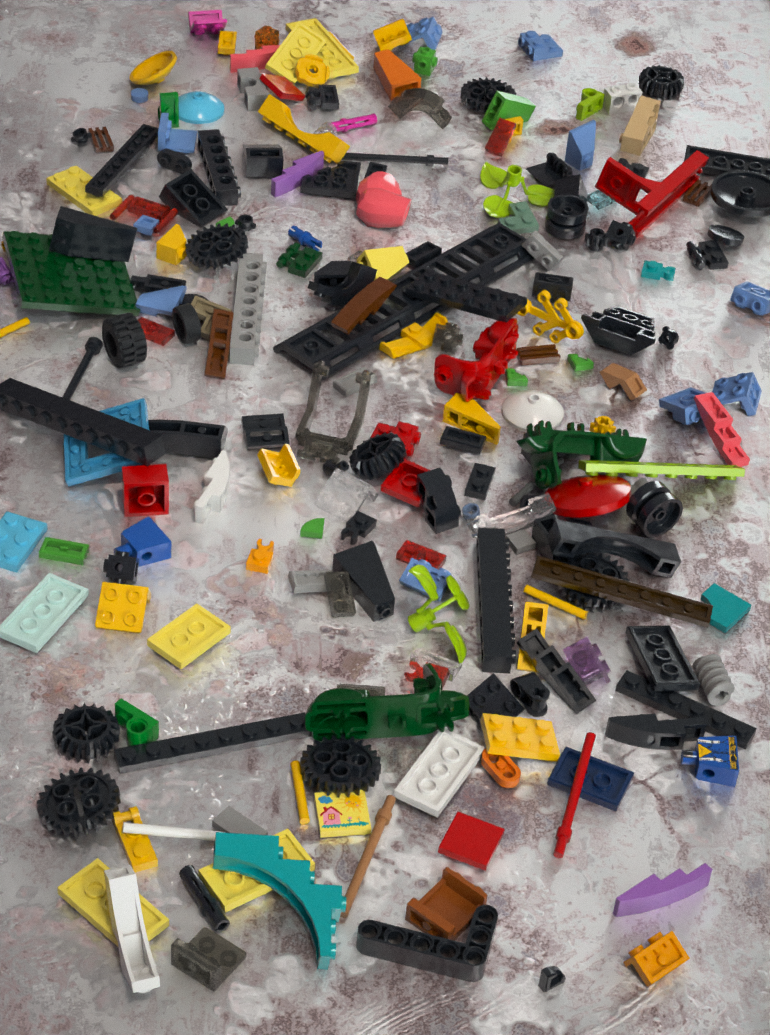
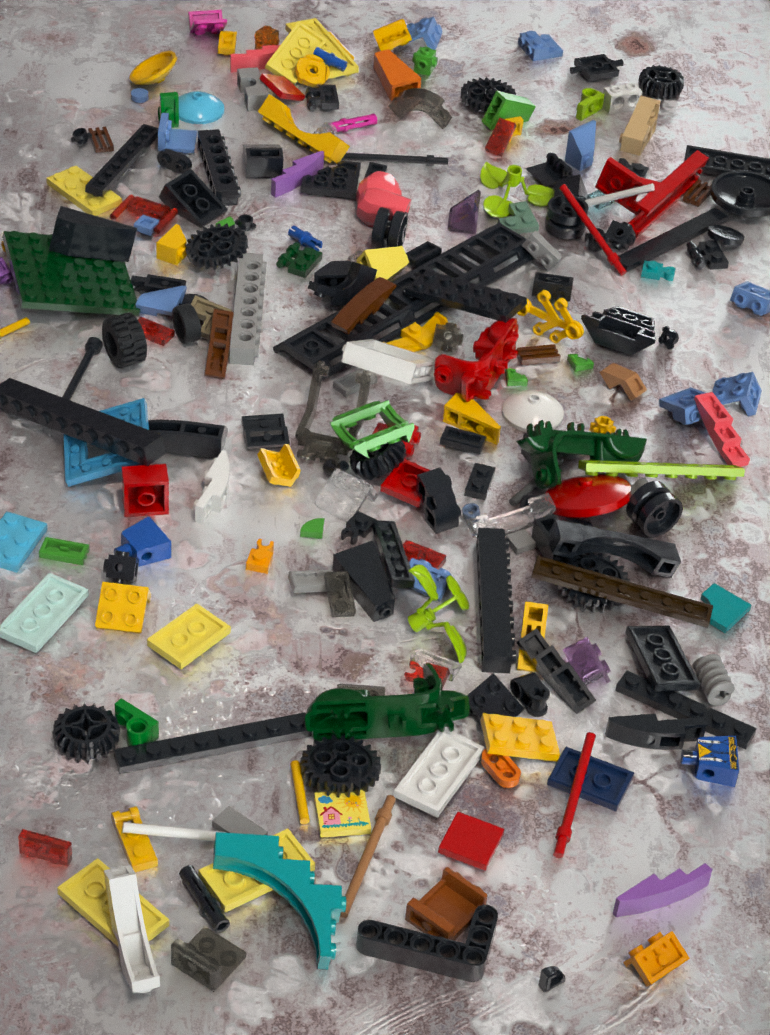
black gear [37,767,121,837] -> none
yellow bar [523,584,588,620] -> none
none -> clear red plate [18,829,72,866]
none -> blue pin [313,47,348,72]
none -> bright green wedge [330,400,415,458]
none -> white window [341,339,435,384]
none -> black wheel [371,207,408,249]
none -> black plate [372,520,415,589]
none -> clear purple slope [447,189,481,234]
none -> red bar [559,184,627,276]
none -> black plate [570,54,624,81]
none -> white bar [585,183,655,207]
none -> black tile [618,208,728,272]

